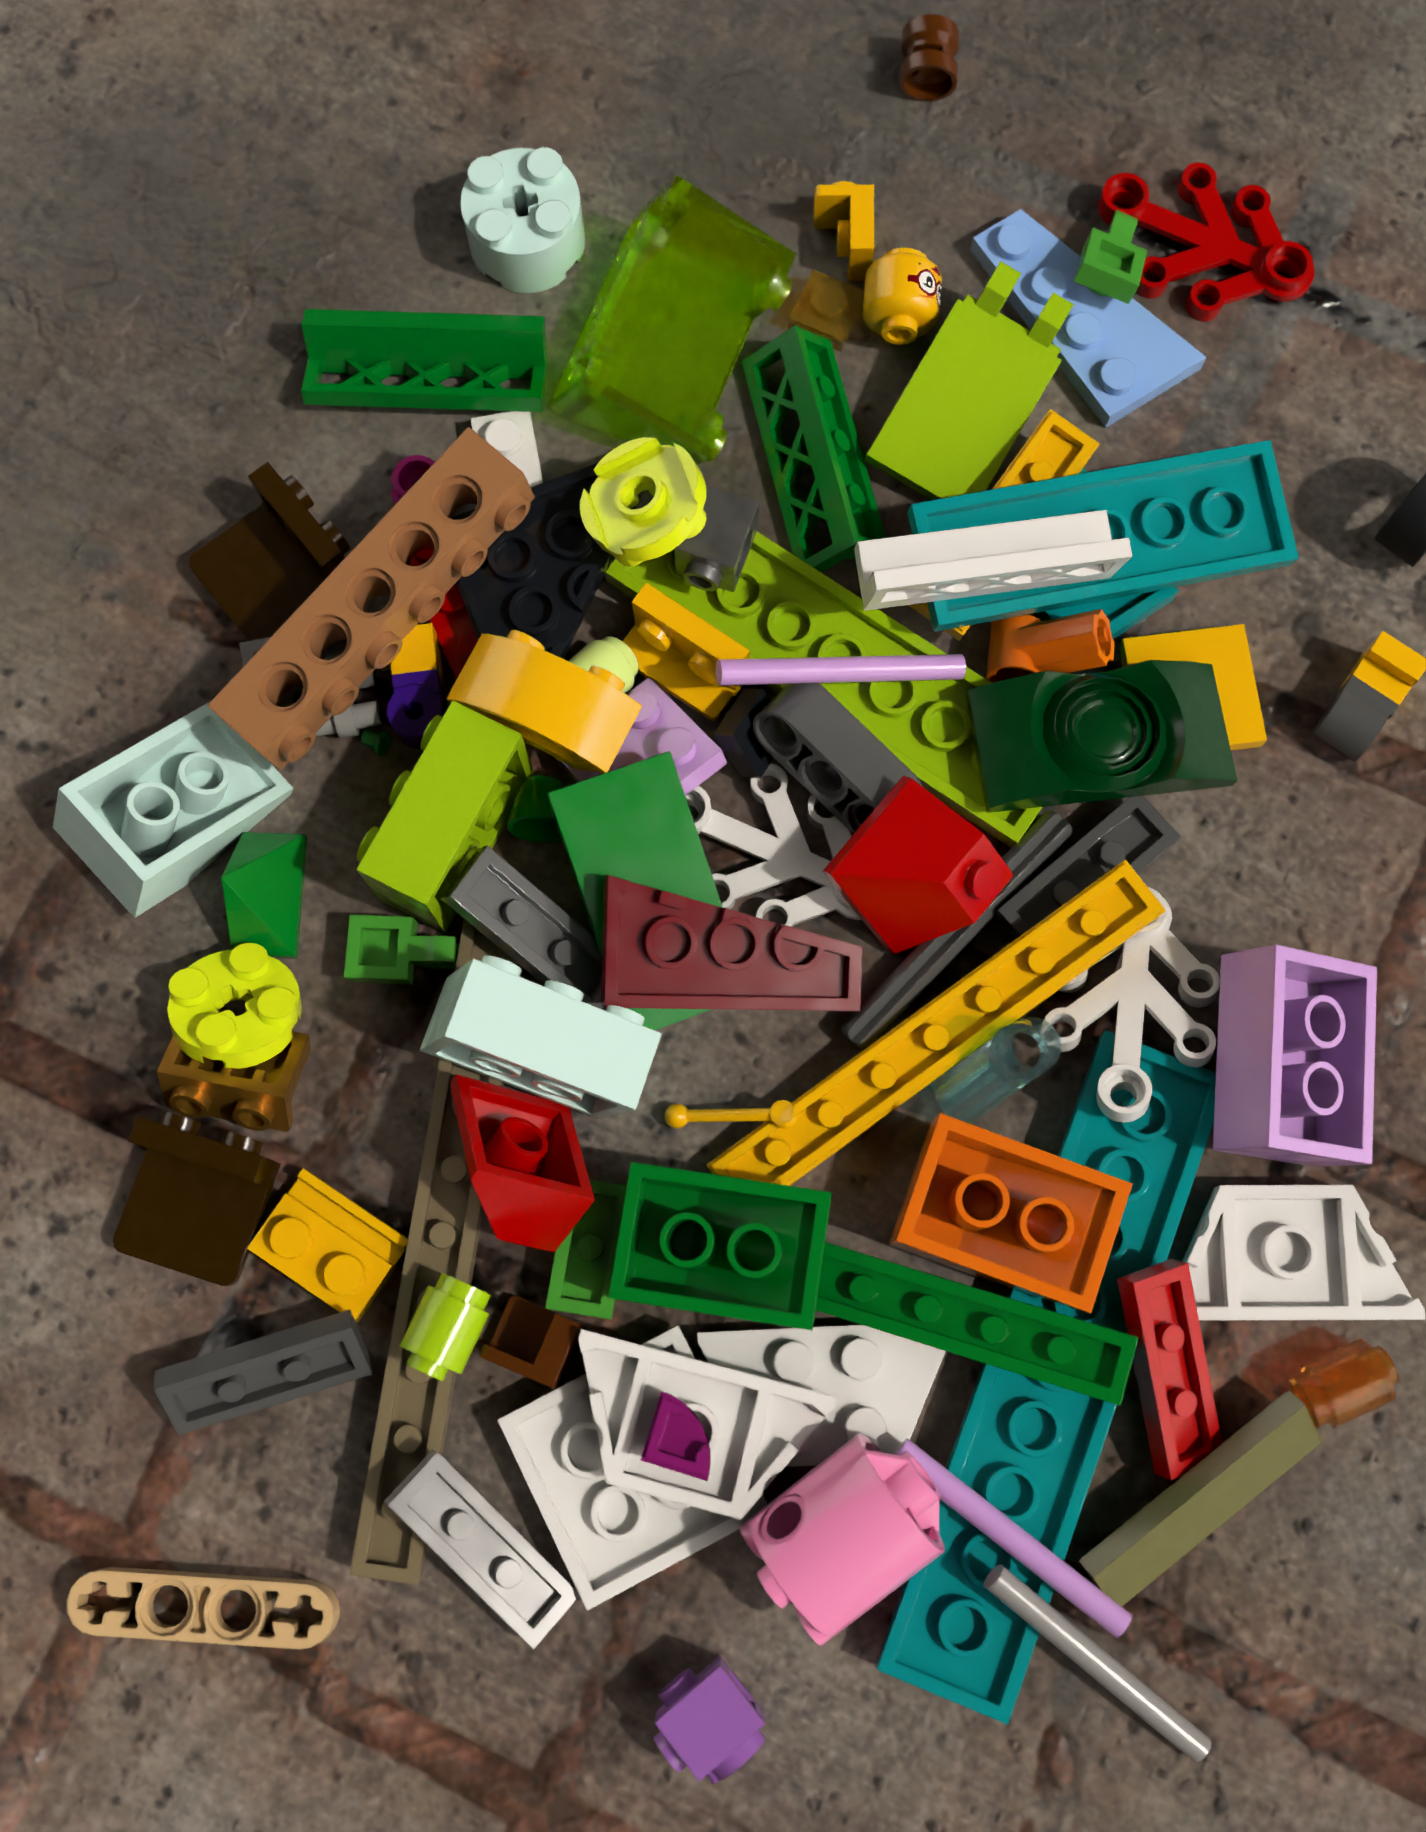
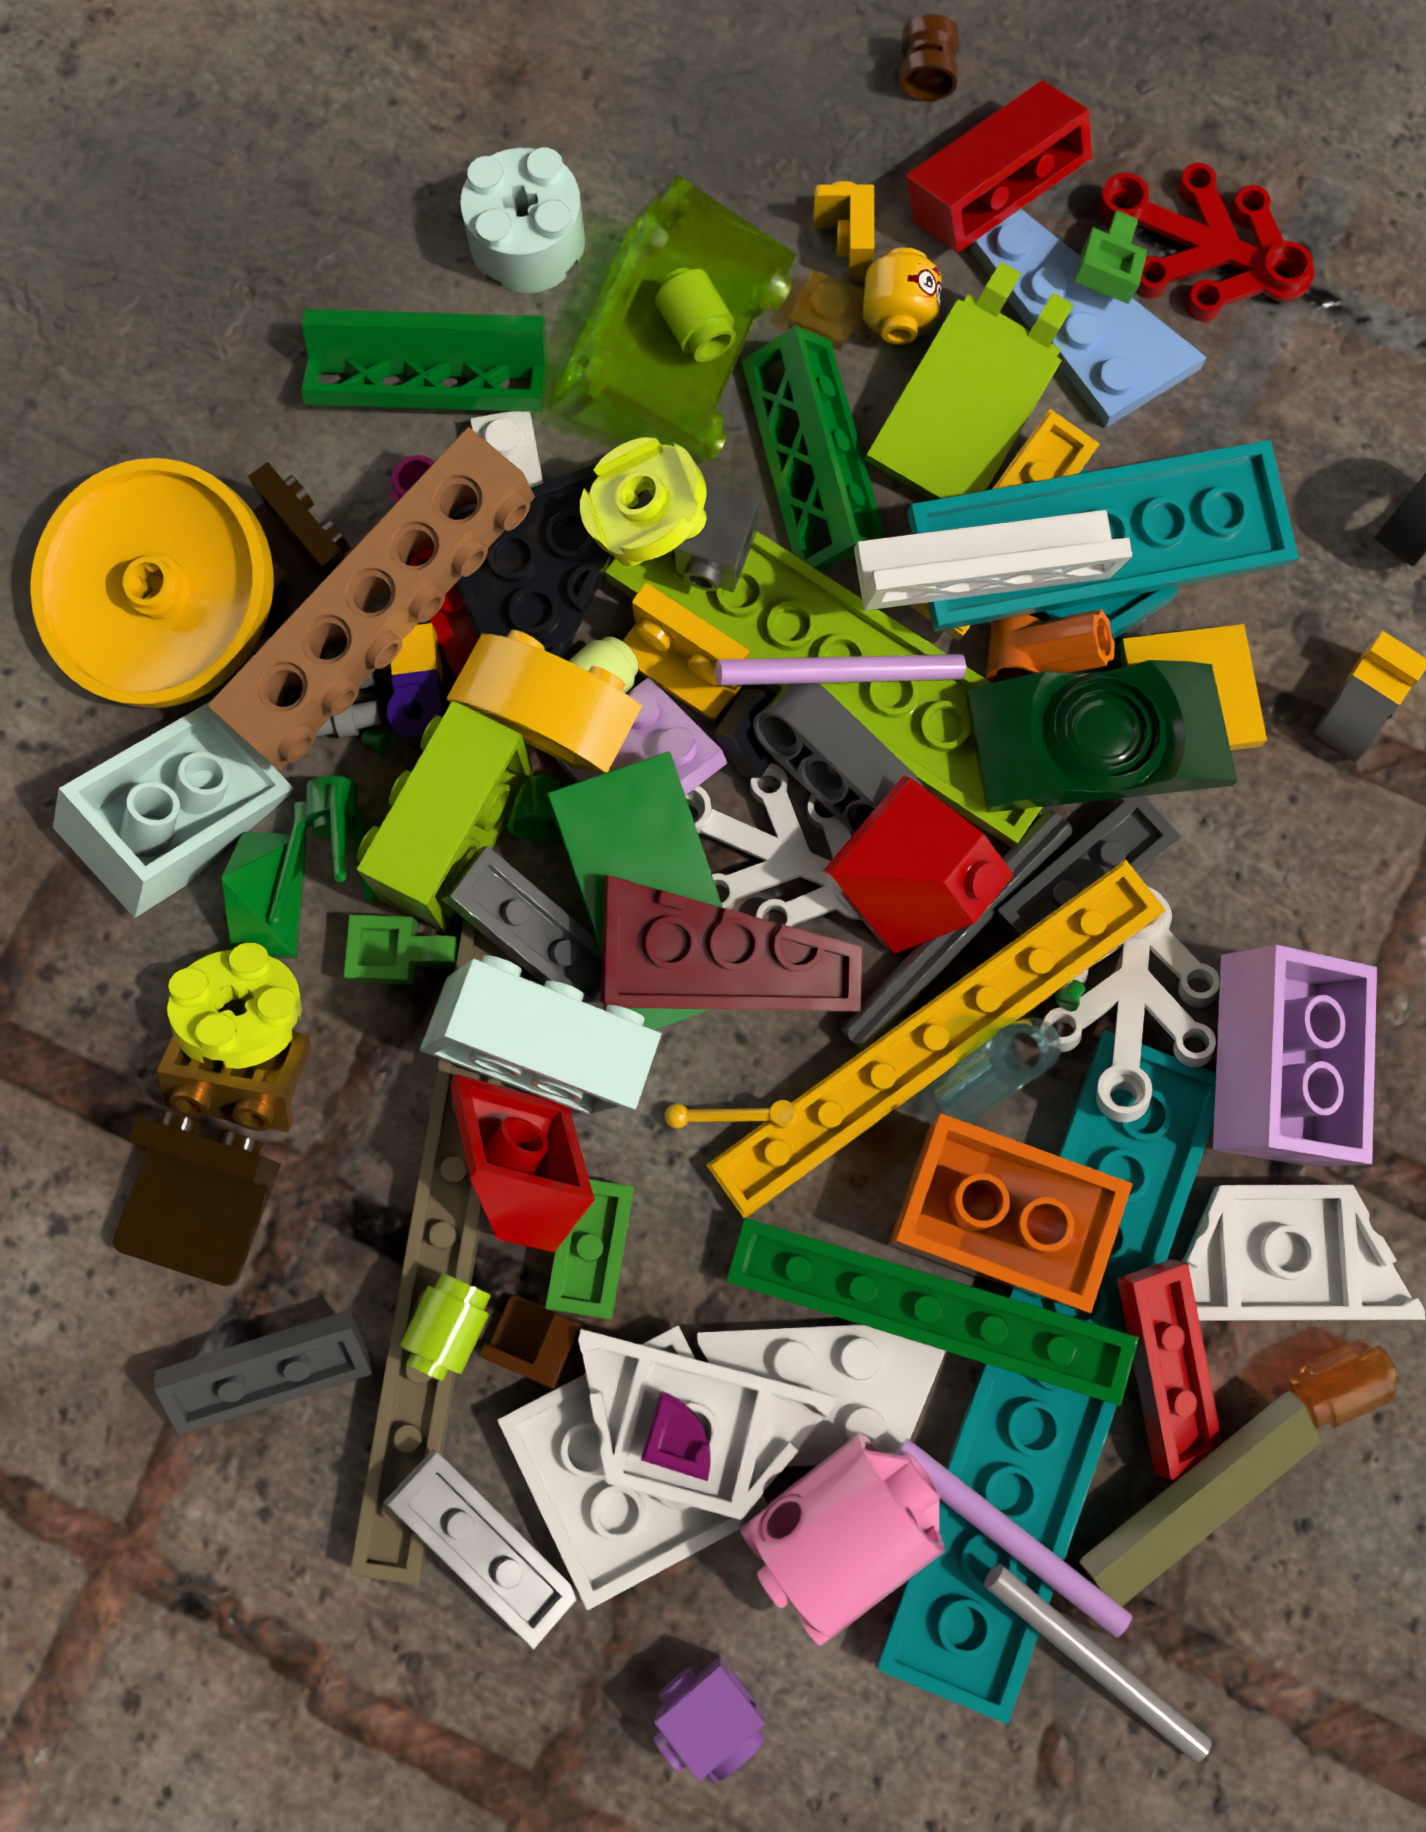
tan beam [67,1567,340,1649] -> none
yellow plate [247,1168,408,1322] -> none
green slope [608,1162,832,1331] -> none
none -> yellow dish [31,458,274,708]
none -> green plant [268,776,377,926]
none -> lime brick [655,267,736,362]
none -> red brick [906,80,1093,254]
none -> green piece [1055,980,1085,1012]

